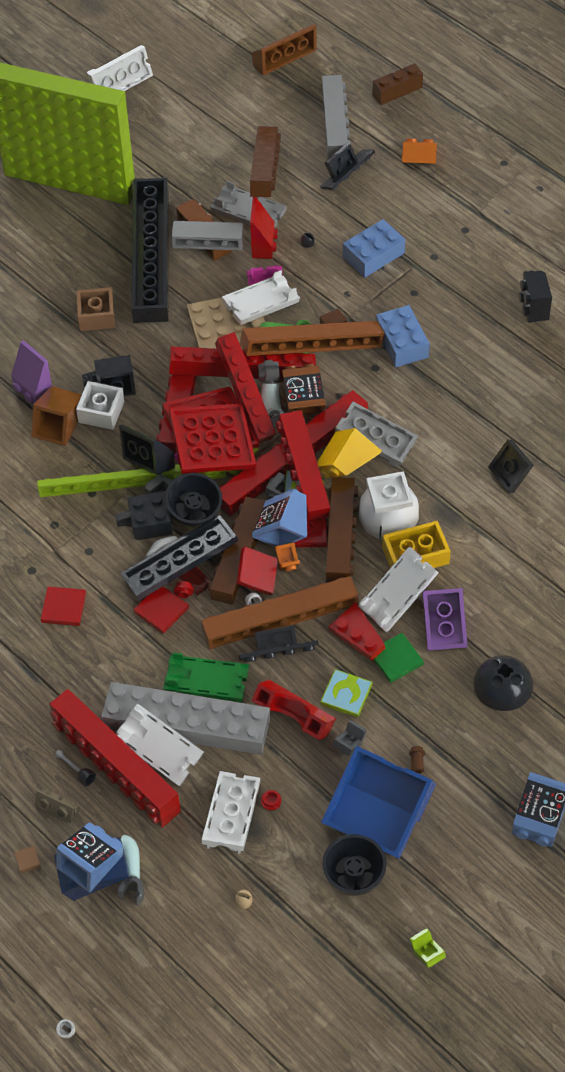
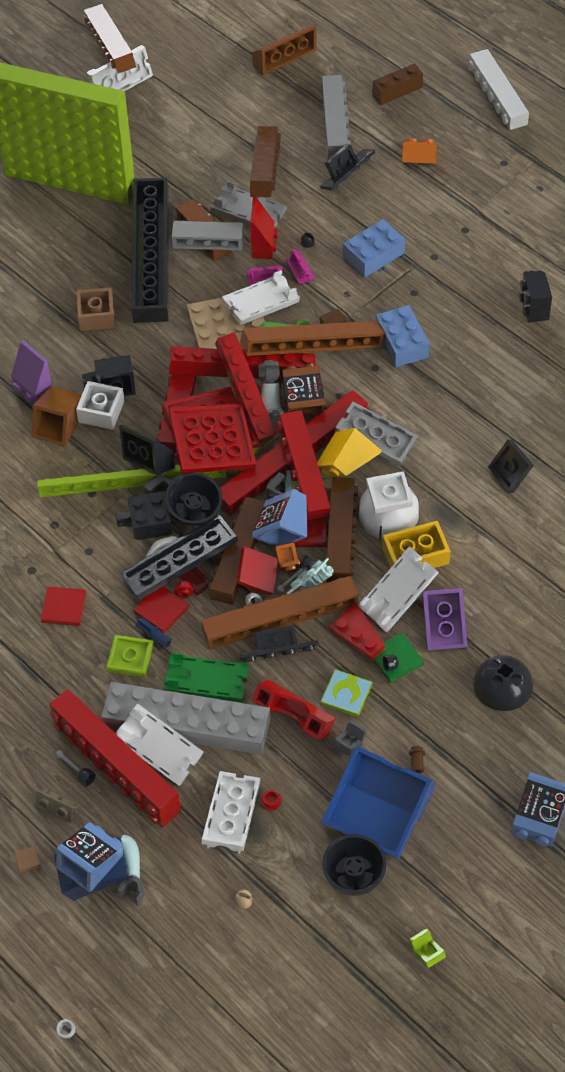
none -> brick [83,4,136,74]
none -> lime tile [106,635,154,678]
none -> dark blue axle [135,618,172,649]
none -> hinge [277,555,315,593]
none -> dark pink hinge [286,249,315,284]
none -> light aqua hinge [287,558,333,594]
none -> black hinge [383,655,399,672]
none -> white brick [468,49,529,130]

